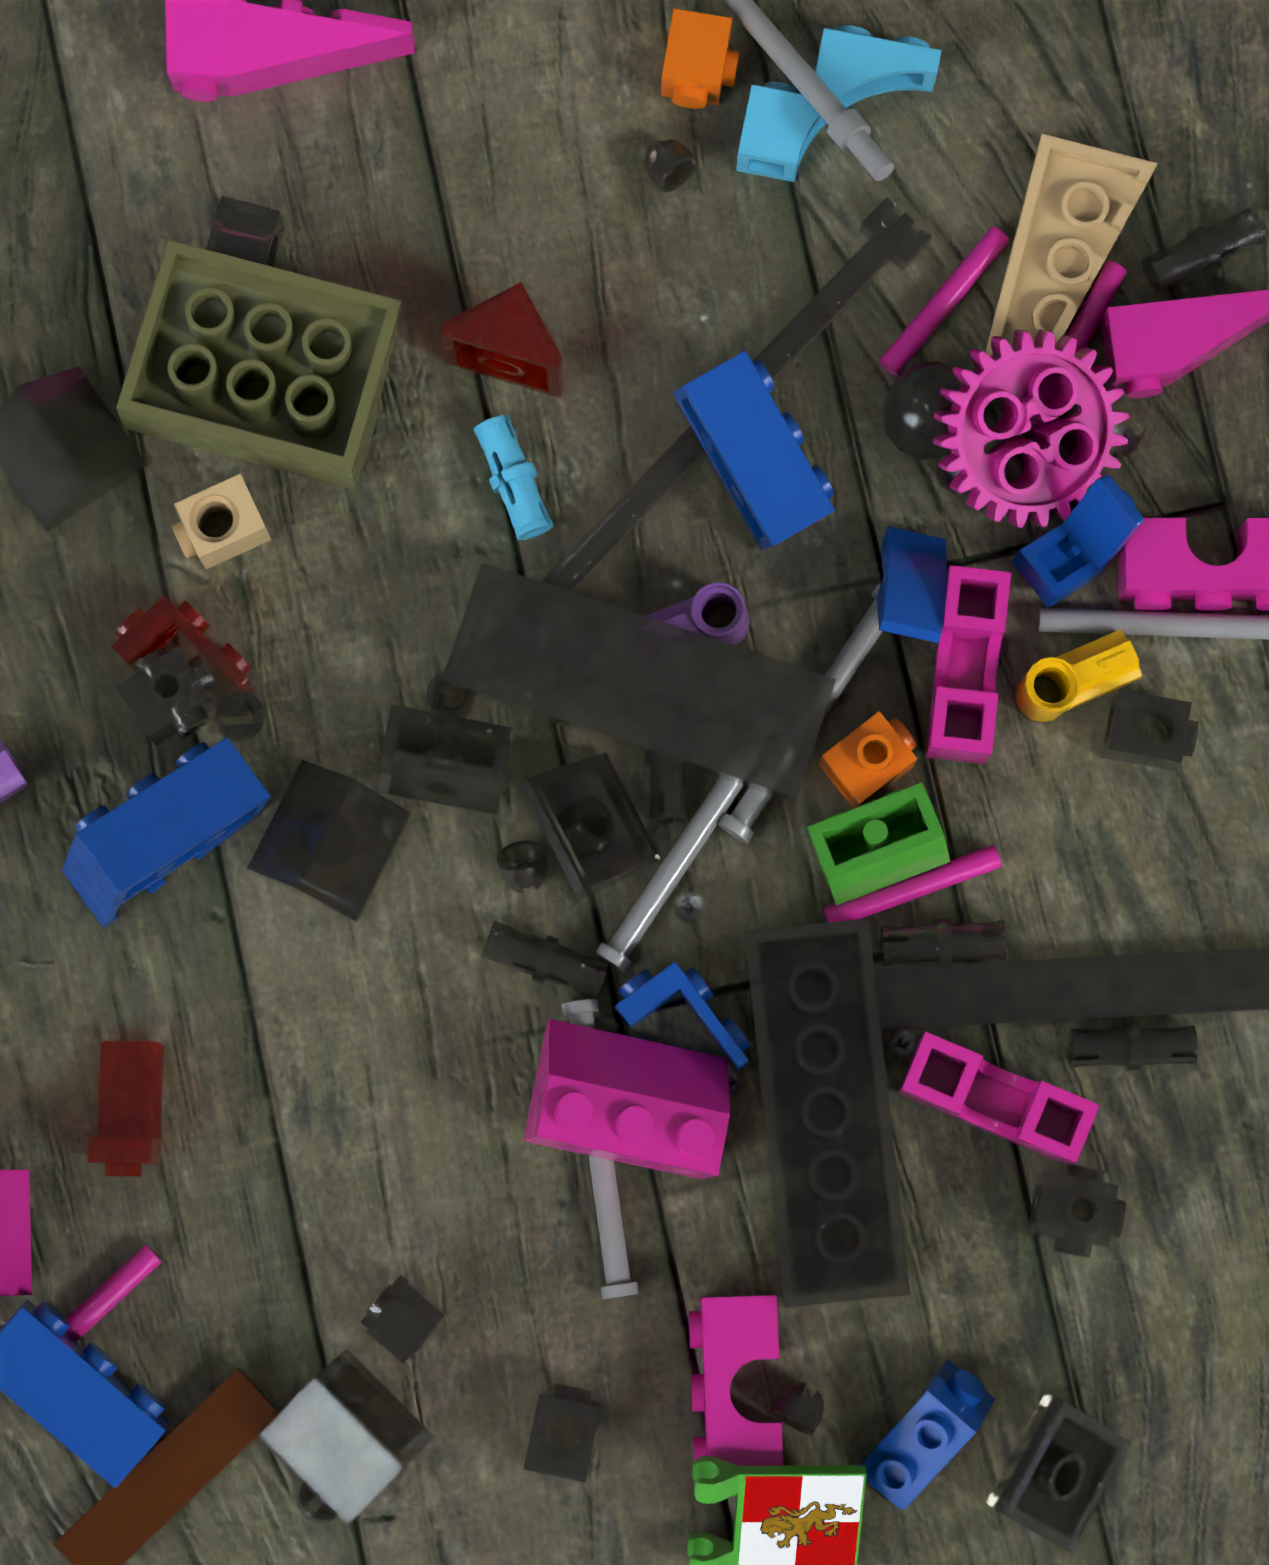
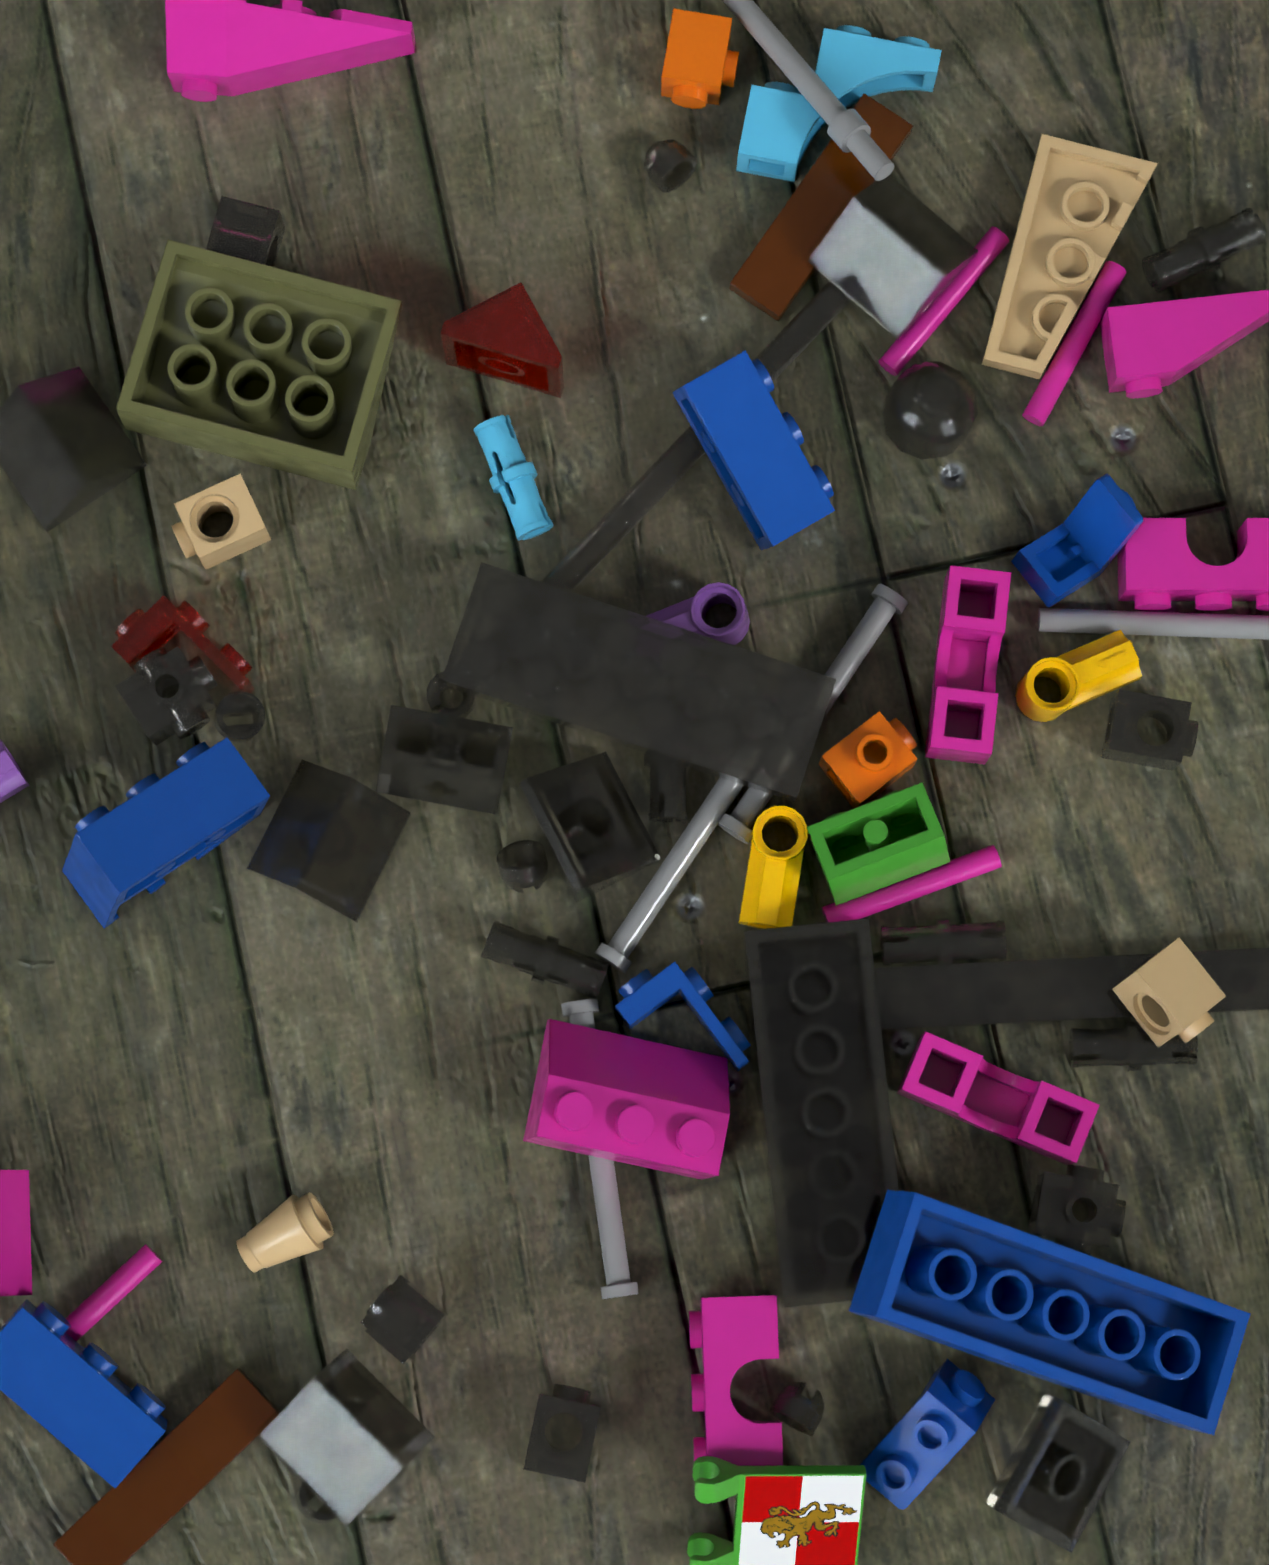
clear red bracket [88,1041,164,1177] -> none
blue slope [876,526,947,643] -> none
dark pink gear [933,329,1129,528] -> none
none -> tan cone [236,1192,334,1273]
none -> reddish brown tile [729,93,913,322]
none -> yellow piece [738,806,808,932]
none -> clear smoke slope [808,175,978,340]
none -> blue brick [849,1190,1250,1435]
none -> tan brick [1112,937,1226,1048]

